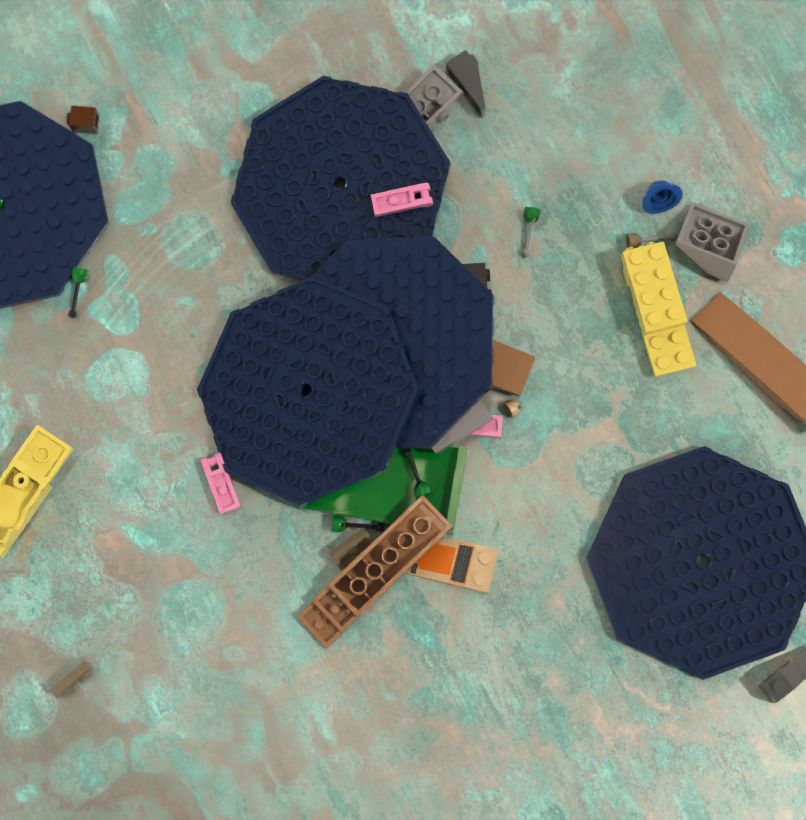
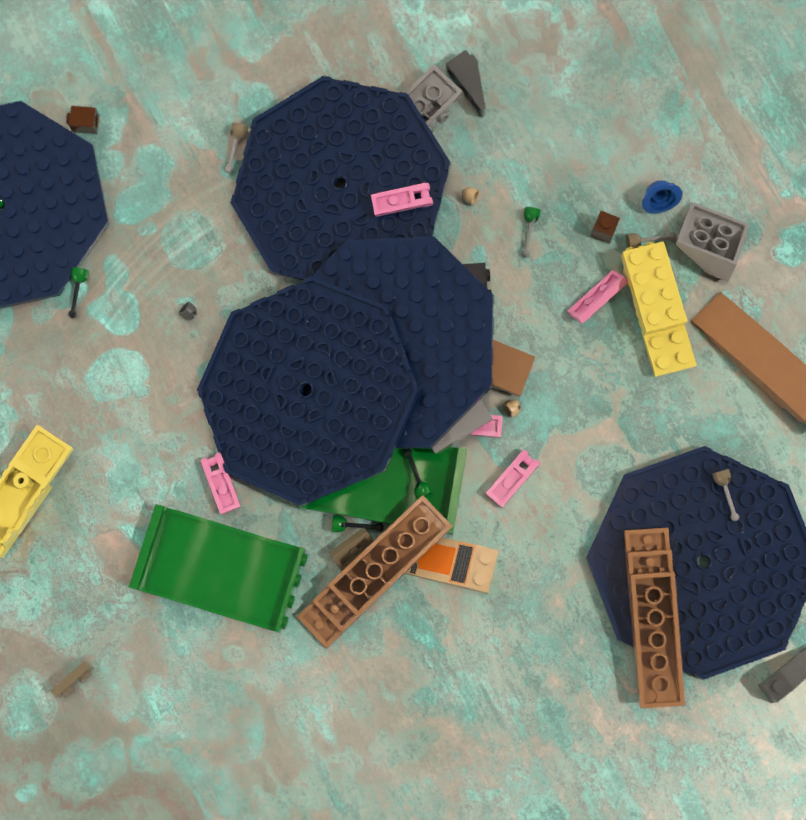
none -> green panel [129,504,308,633]
none -> dark grey hinge [179,301,197,320]
none -> hinge [224,123,248,173]
none -> tan hinge [462,187,479,205]
none -> bright pink plate [485,450,540,508]
none -> bright pink plate [567,270,628,324]
none -> reddish brown brick [591,210,620,244]
none -> medium nougat slope [624,528,685,709]
none -> hinge [712,469,739,521]

